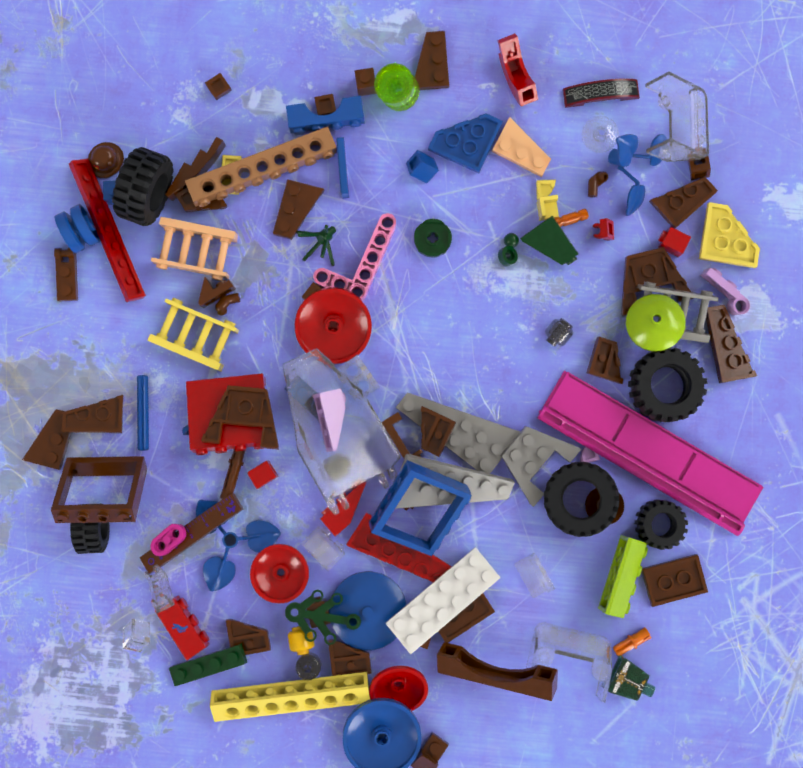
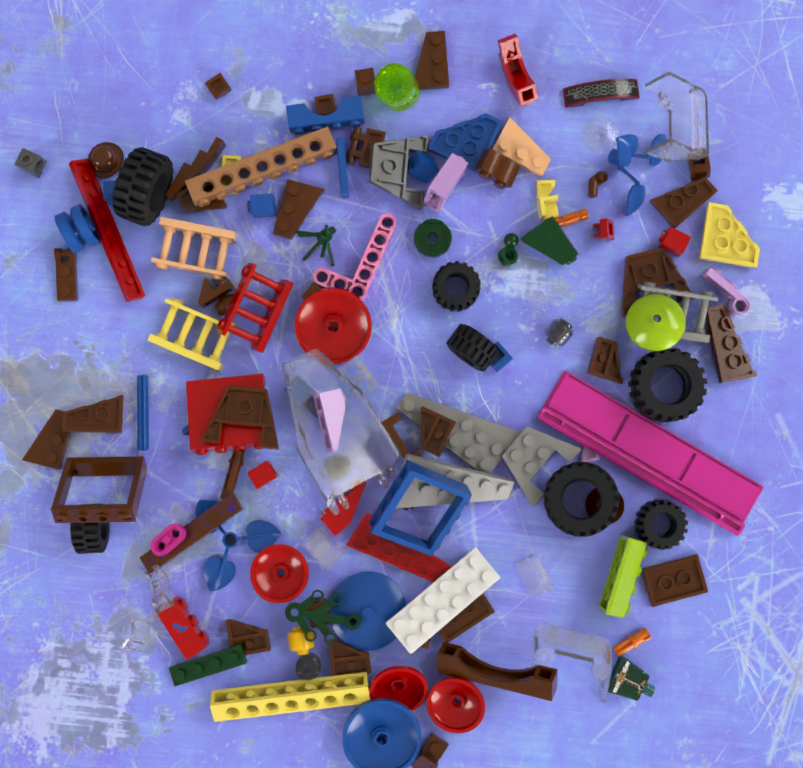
none -> dark grey brick [14,148,47,178]
none -> red fence [217,263,294,353]
none -> blue brick [247,193,276,218]
none -> reddish brown plate [346,126,386,168]
none -> wing [368,135,429,209]
none -> lavender slope [423,153,468,214]
none -> red dish [426,677,485,733]
none -> black tyre [432,261,481,312]
none -> black tyre [446,324,499,372]
none -> reddish brown brick [475,148,520,189]
none -> blue panel [490,342,513,372]

